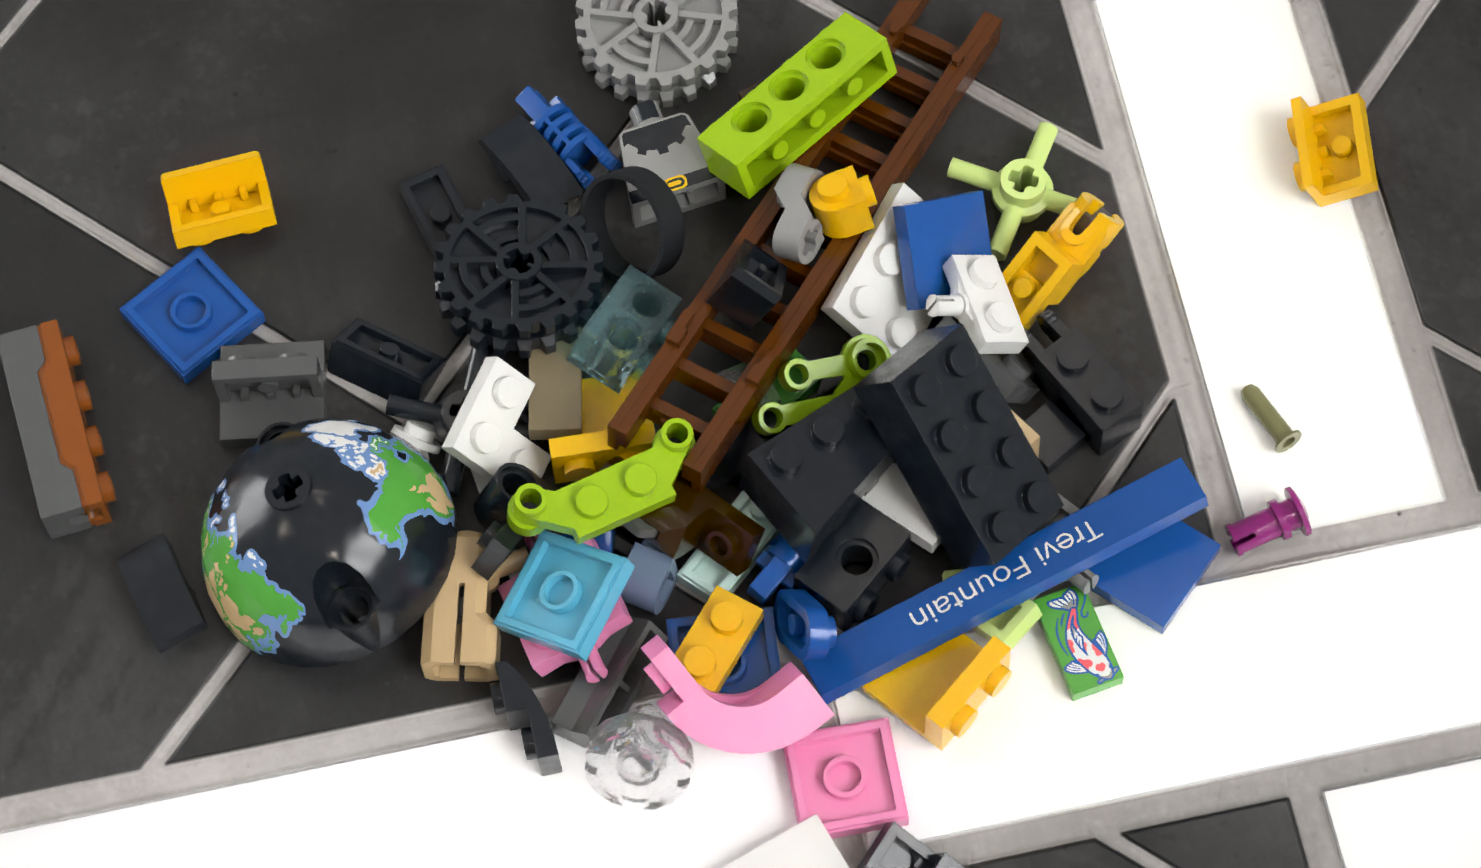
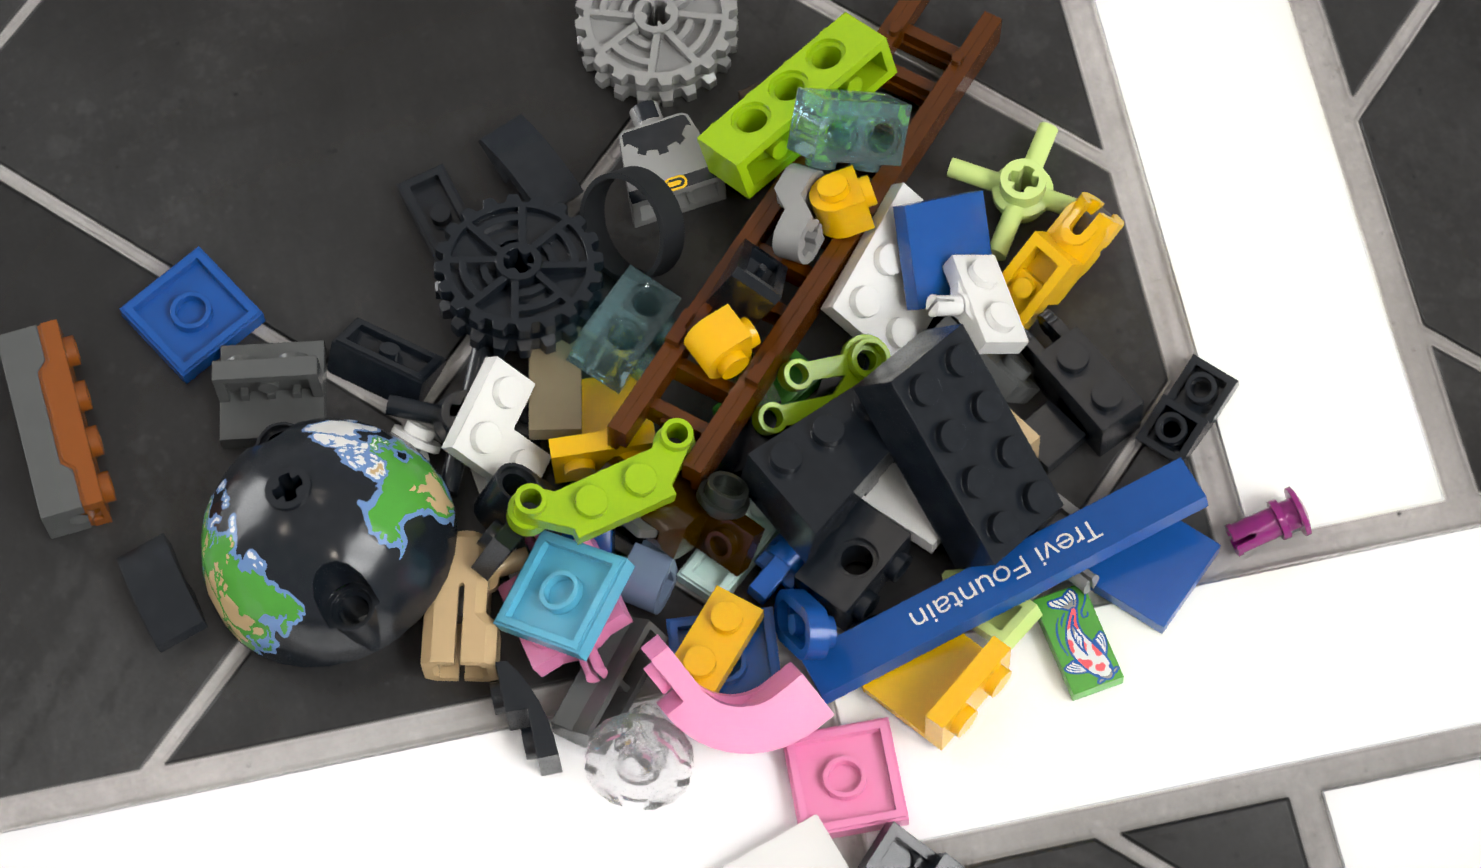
yellow bracket [160,151,277,249] -> none
blue hinge [515,86,623,190] -> none
olive piece [1240,384,1302,453] -> none
yellow bracket [1287,93,1379,207] -> none
none -> yellow plate [684,304,761,380]
none -> pearl dark grey plate [696,471,750,520]
none -> clear light blue brick [787,87,912,172]
none -> black slope [1136,354,1240,463]

